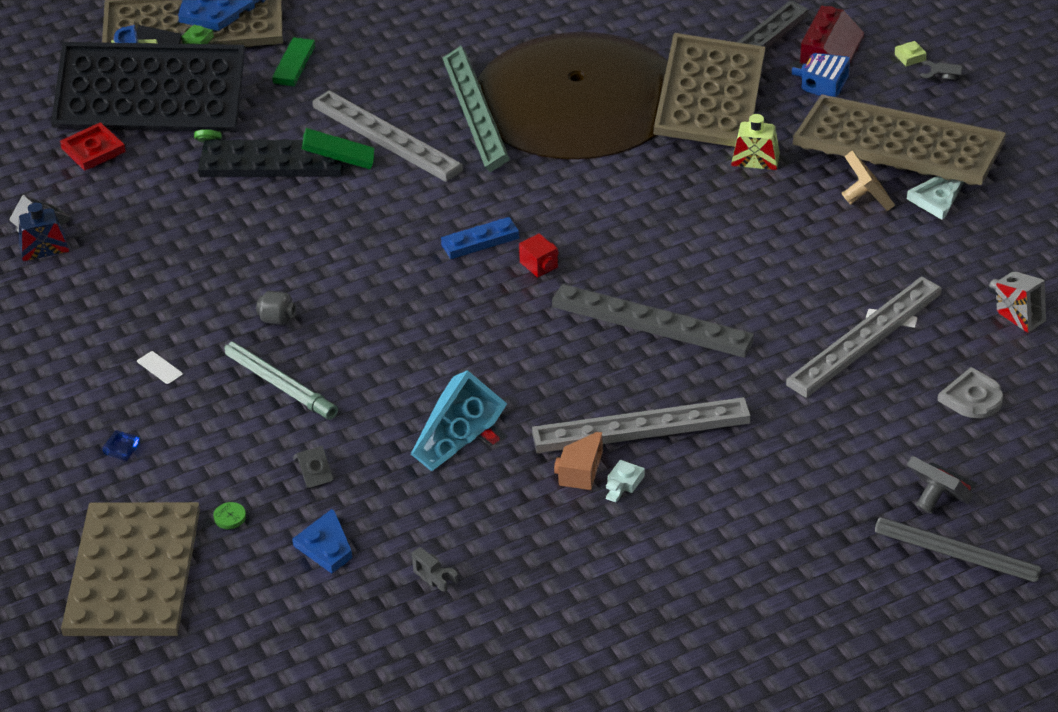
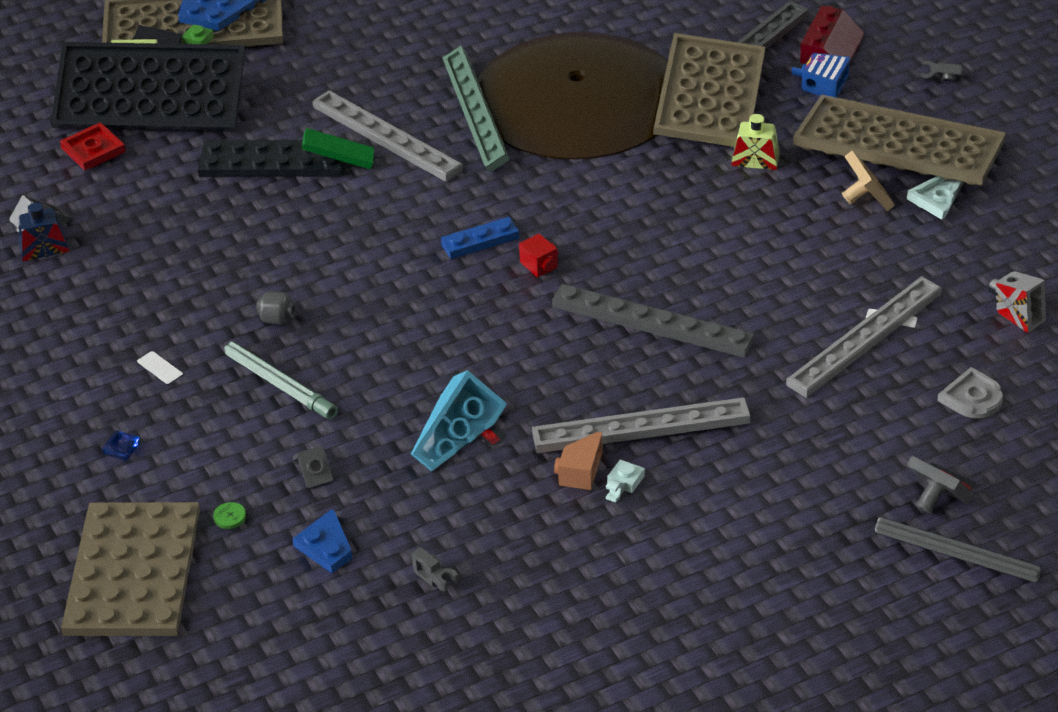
blue tile [114,25,139,43] -> none
bright green piece [194,130,222,143] -> none
green tile [272,37,315,86] -> none
yellowish green plate [894,41,927,66] -> none

